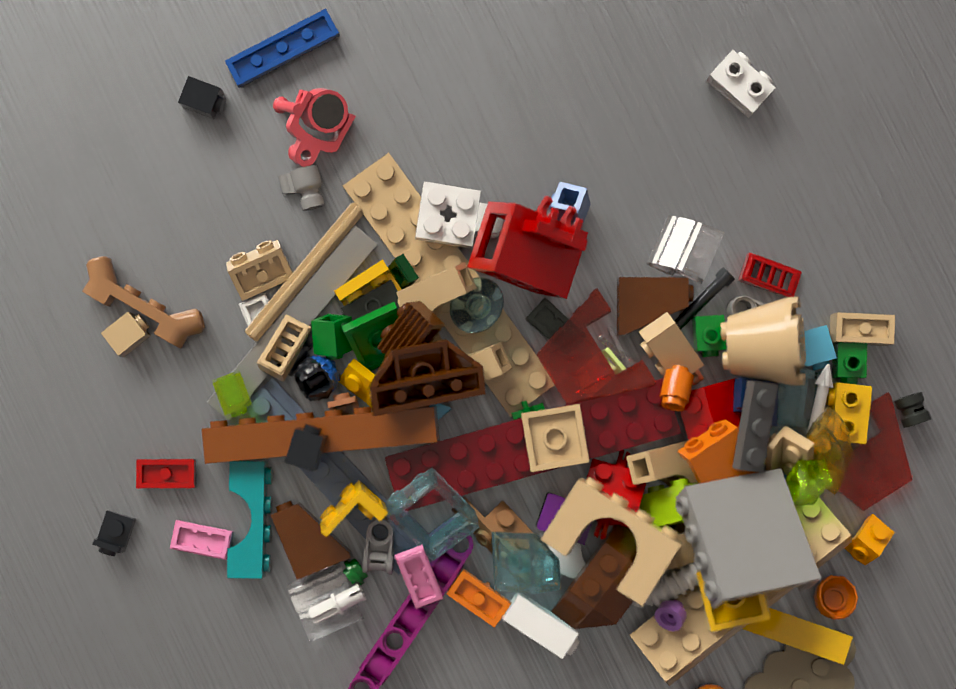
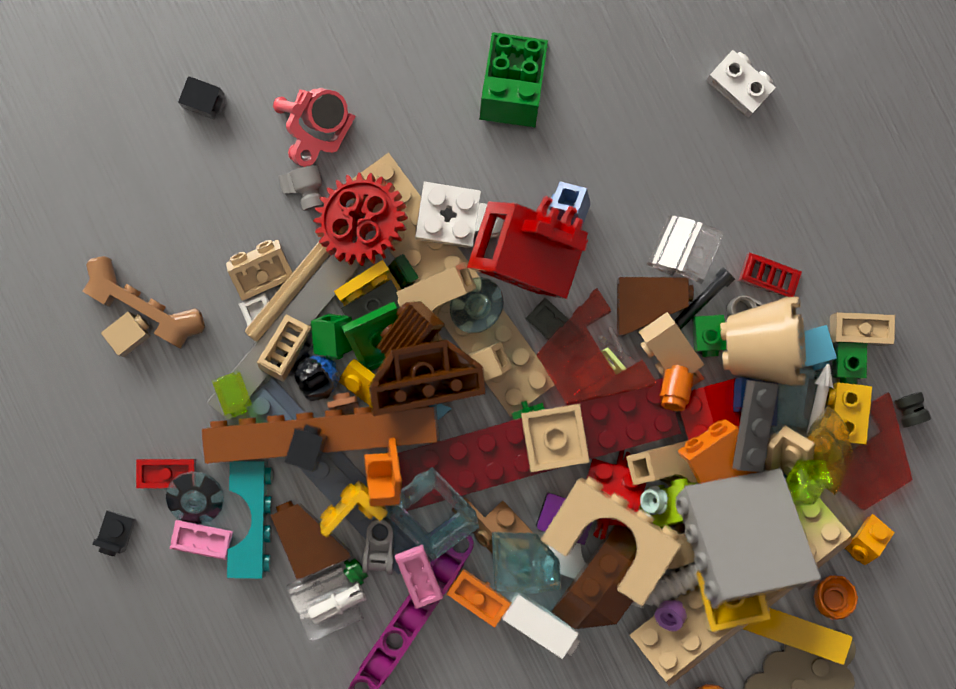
blue plate [225,8,340,88] -> none
none -> dish [166,472,224,524]
none -> red gear [313,172,408,266]
none -> orange panel [364,438,401,507]
none -> green slope [479,32,548,128]
none -> light aqua plate [640,486,668,515]

